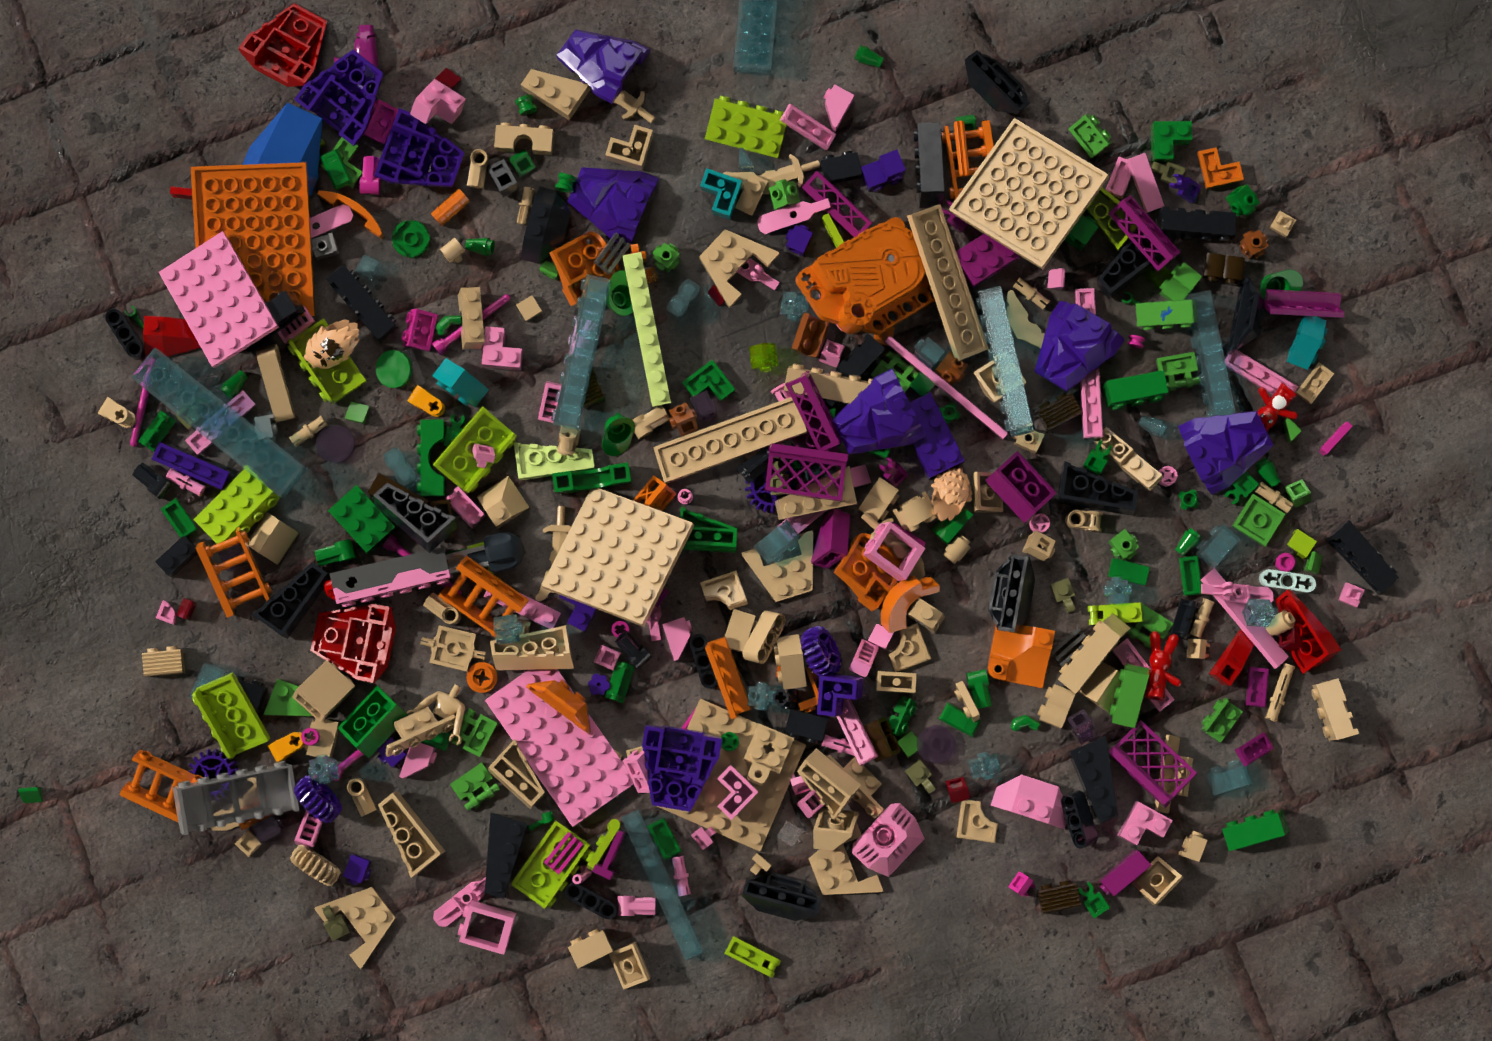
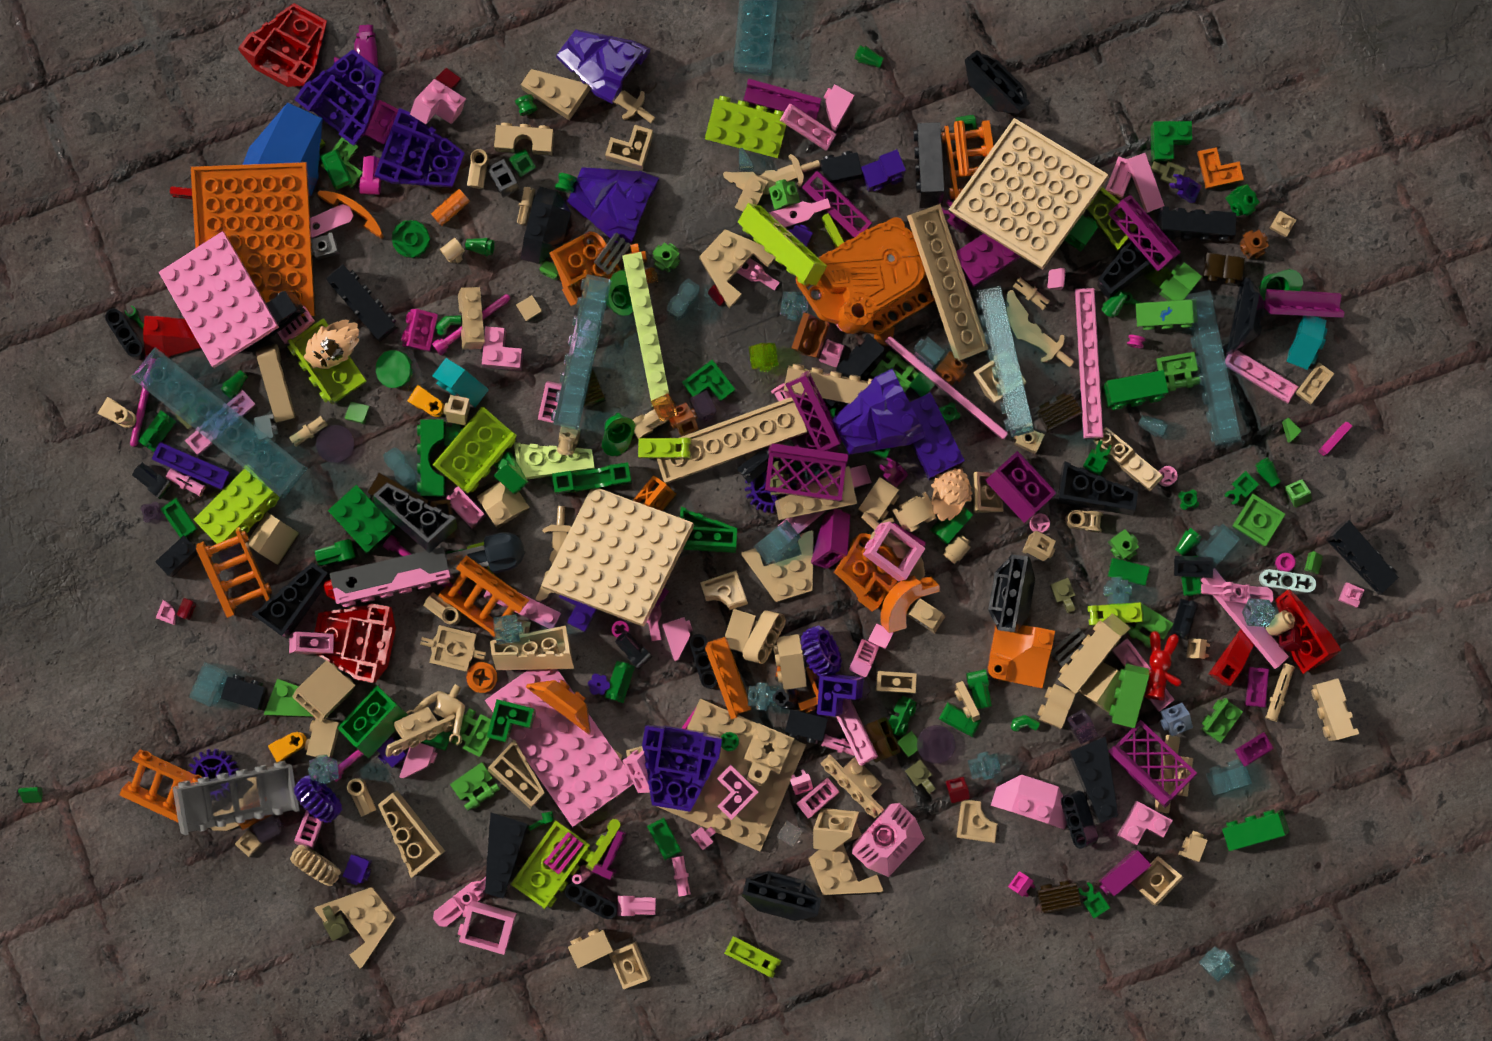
tan brick [142,646,185,677] -> none
lime bracket [192,672,270,760] -> none
dark pink bush [301,728,320,746] -> none
clear light blue slope [355,255,381,280] -> none
bright pink tile [472,444,495,468] -> none
bright pink slope [594,645,621,670] -> none
clear light blue brick [621,809,703,960] -> none
bright pink pin [678,489,693,505] -> none
teal brick [700,168,743,220] -> none
tan tile [750,853,772,875] -> none
tan wedge [797,748,861,820] -> none
tan tile [888,623,931,672] -> none
dark purple wedge [1035,301,1125,392] -> none
bright green bracket [1069,114,1113,159] -> none
dark purple wedge [1178,411,1274,495] -> none
tan pin [1189,598,1215,638] -> none
tan pin [1255,482,1294,513] -> none
red animal [1257,383,1298,432] -> none
lime panel [1287,529,1317,559] -> none
none -> clear purple plate [140,502,162,523]
none -> bright pink slope [289,632,334,655]
none -> tan brick [444,395,470,426]
none -> green brick [487,699,536,743]
none -> green slope [494,452,528,494]
none -> lime plate [638,438,691,458]
none -> clear orange slope [651,393,678,422]
none -> lime brick [738,203,827,286]
none -> magenta fence [743,78,821,120]
none -> green cone [1101,289,1128,318]
none -> sand blue brick [1160,703,1193,736]
none -> black plate [1174,556,1214,578]
none -> clear light blue brick [1199,946,1234,982]

